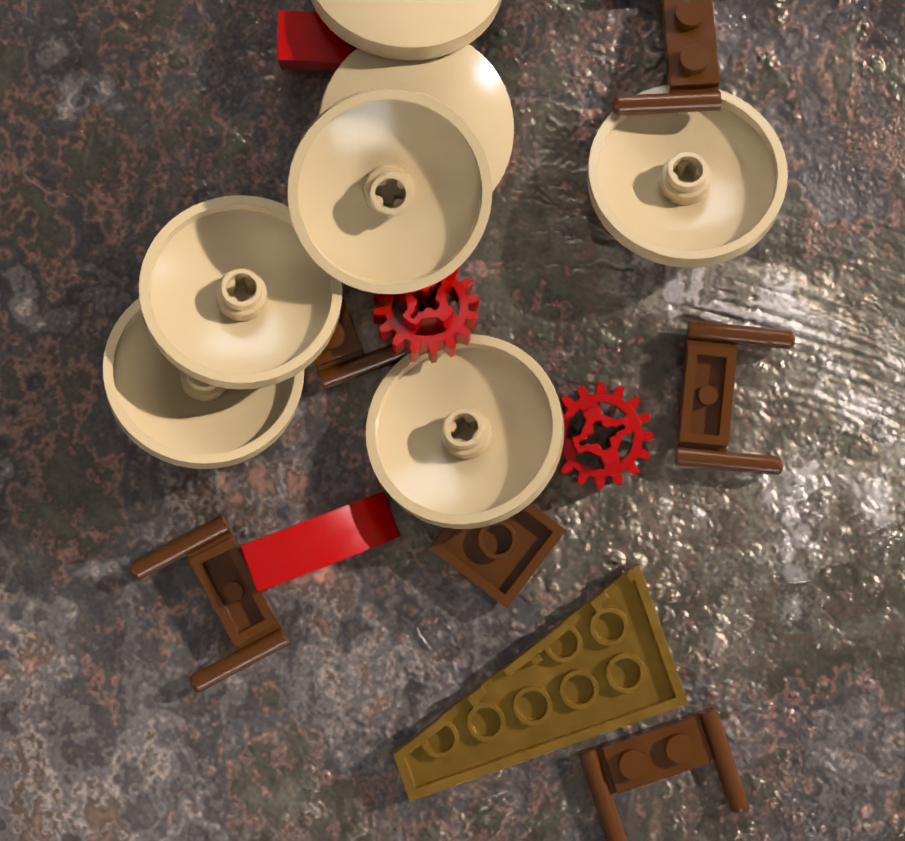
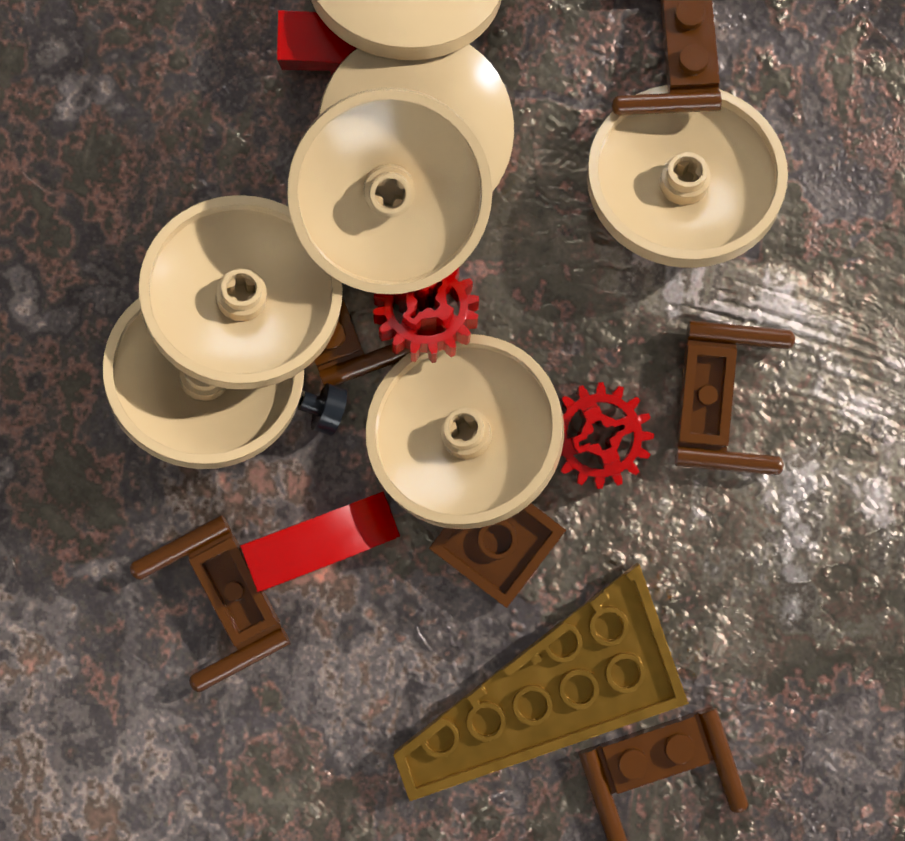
none -> black tile [298,383,347,436]

